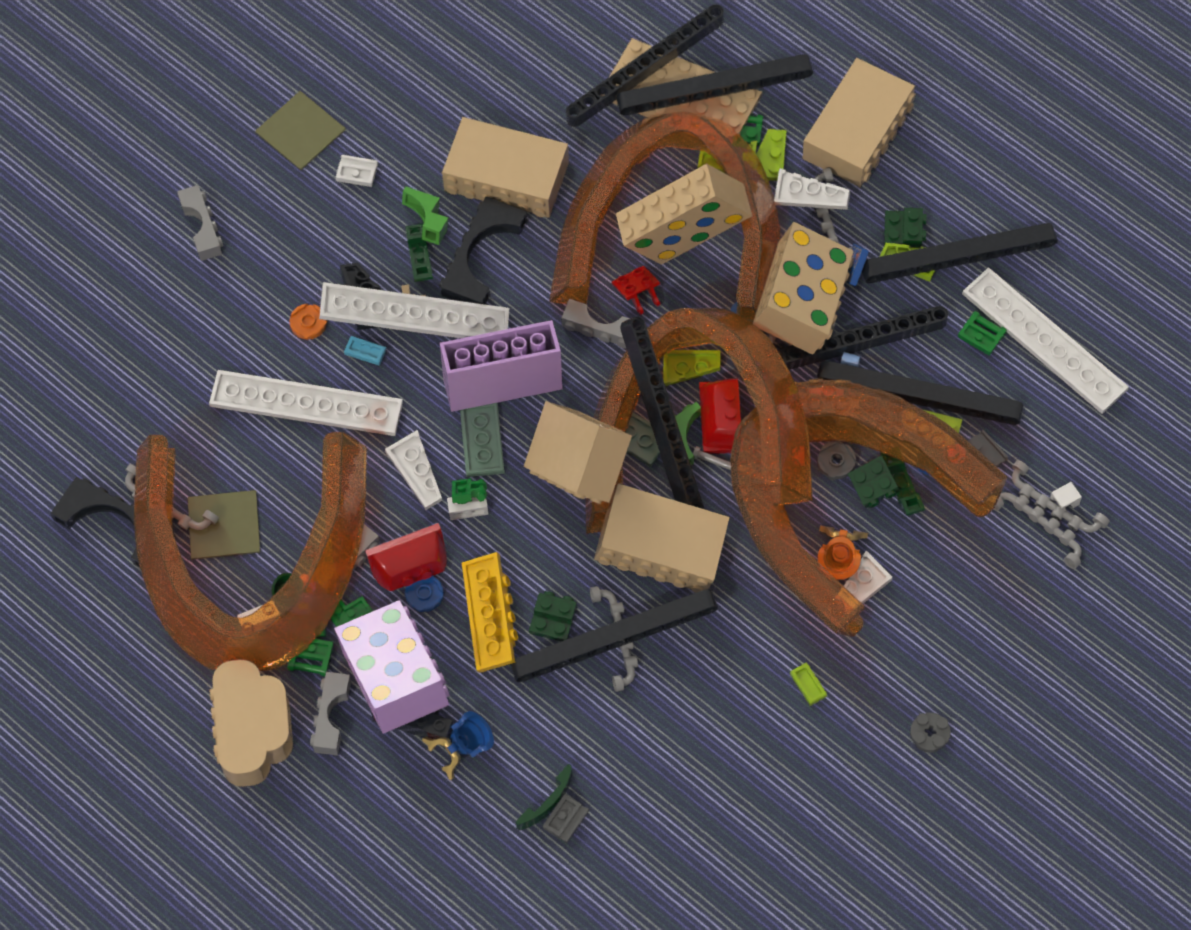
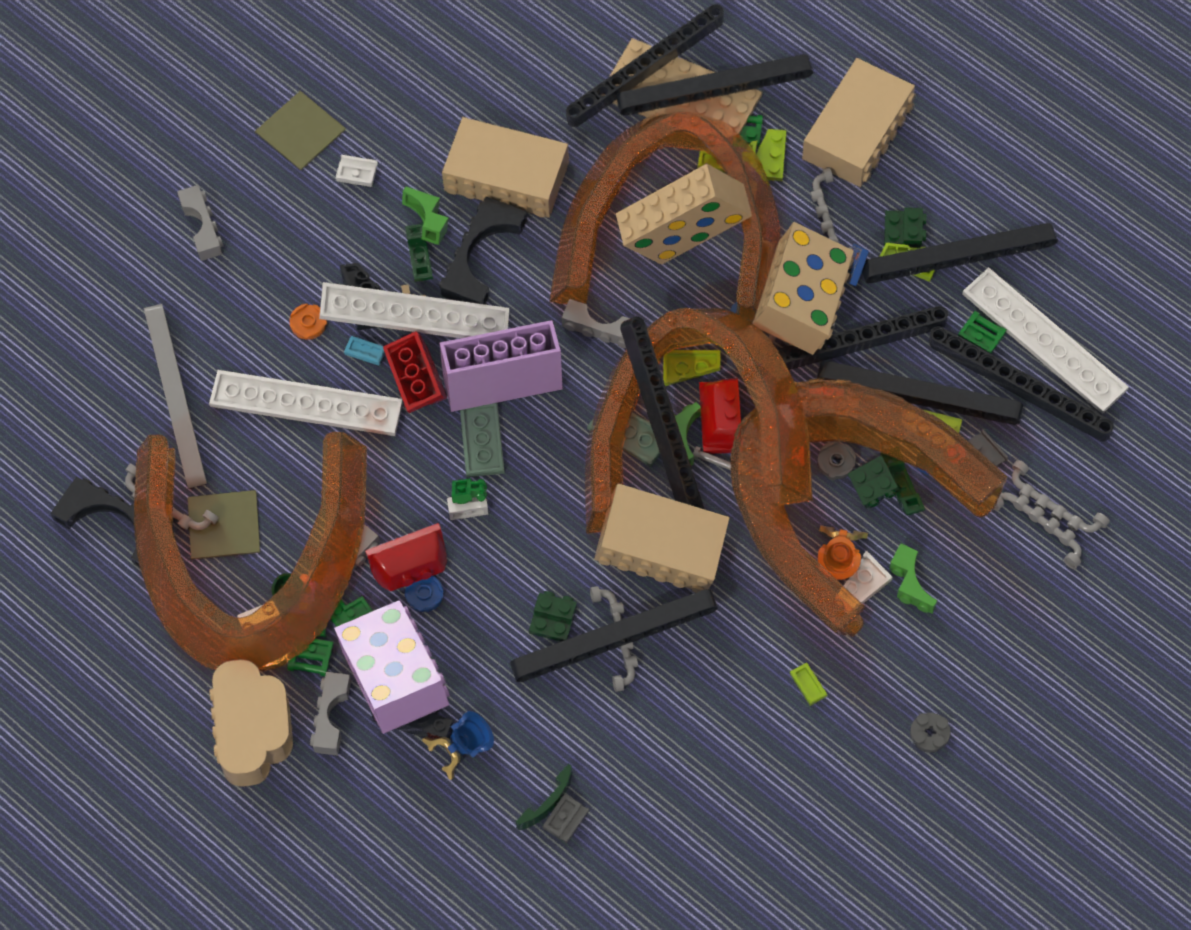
white wing [385,430,442,510] -> none
yellow plate [462,552,518,673] -> none
tan brick [524,401,632,504] -> none
red plate [611,266,660,315] -> none
white wing [774,169,850,210] -> none
light blue hinge [841,352,861,367] -> none
white panel [1050,482,1082,508] -> none
none -> light grey beam [144,304,207,489]
none -> red windscreen [383,331,447,413]
none -> bright green arch [889,543,937,614]
none -> black beam [929,327,1114,442]

